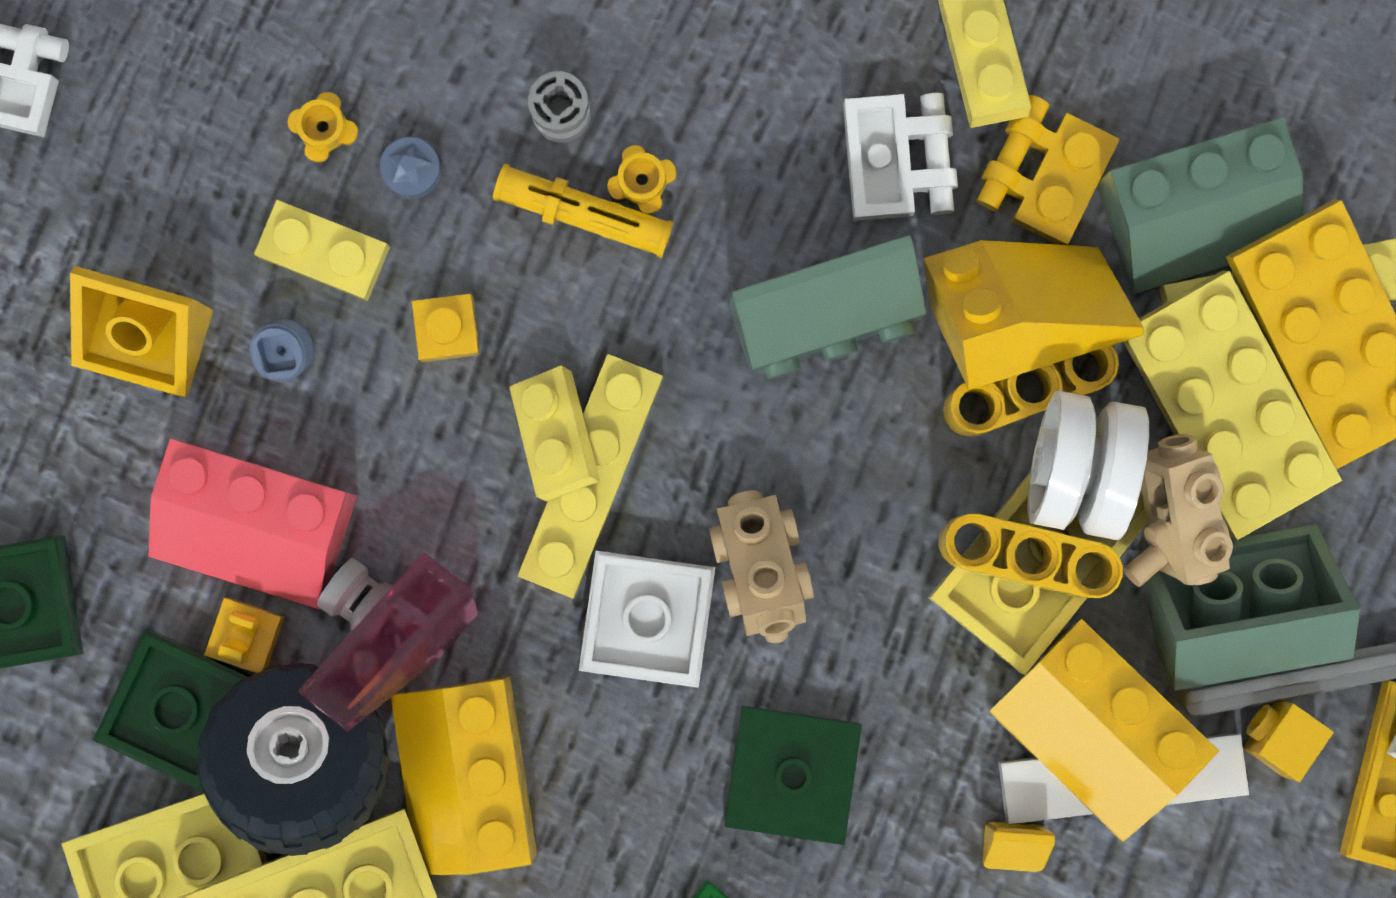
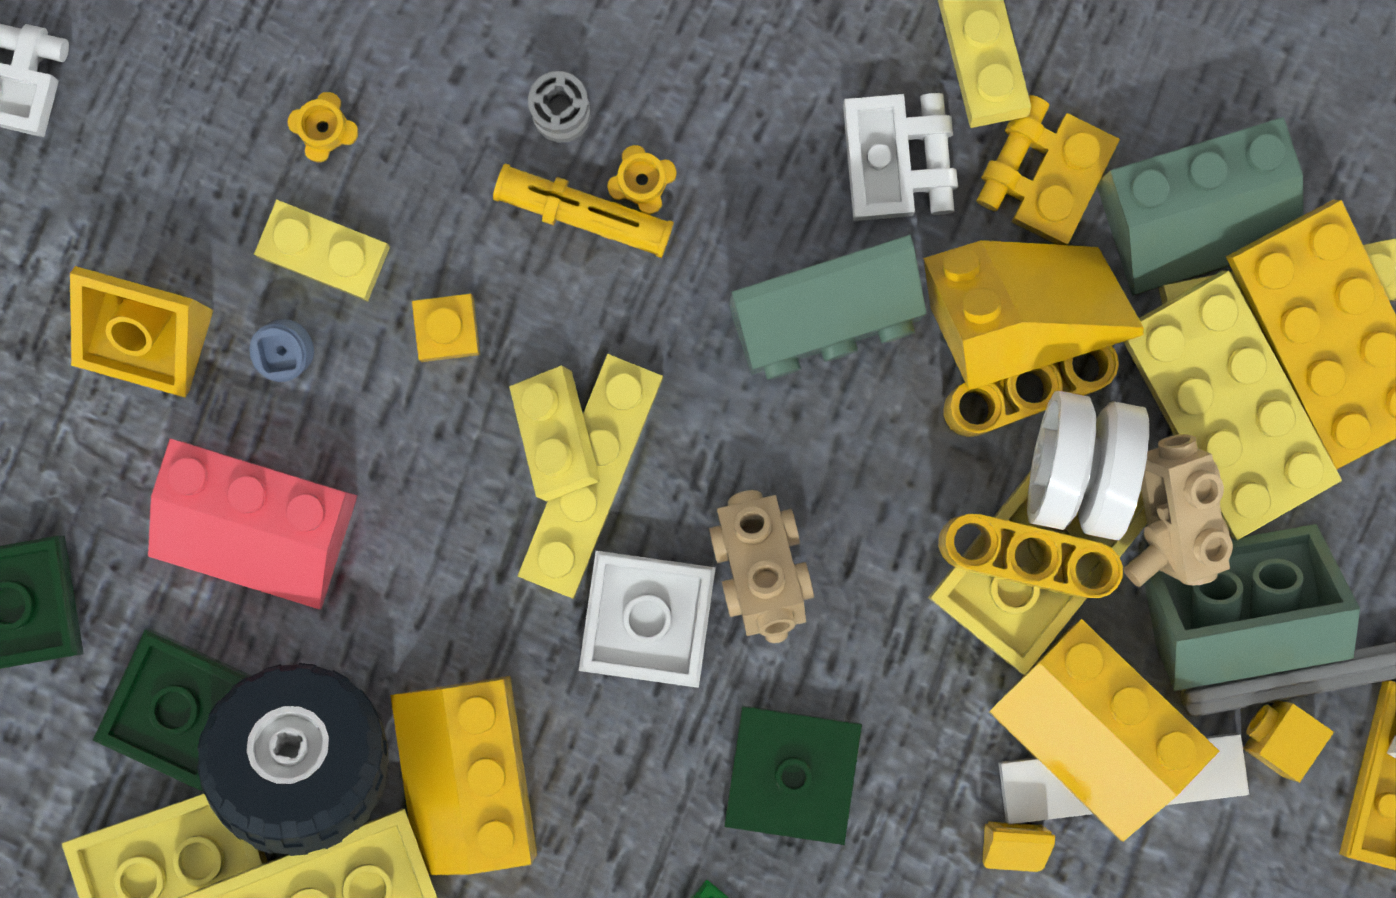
yellow tile [204,598,286,673] -> none
clear pink slope [298,552,478,732] -> none
light grey wheel [316,557,402,641] -> none
sand blue tile [380,137,442,199] -> none

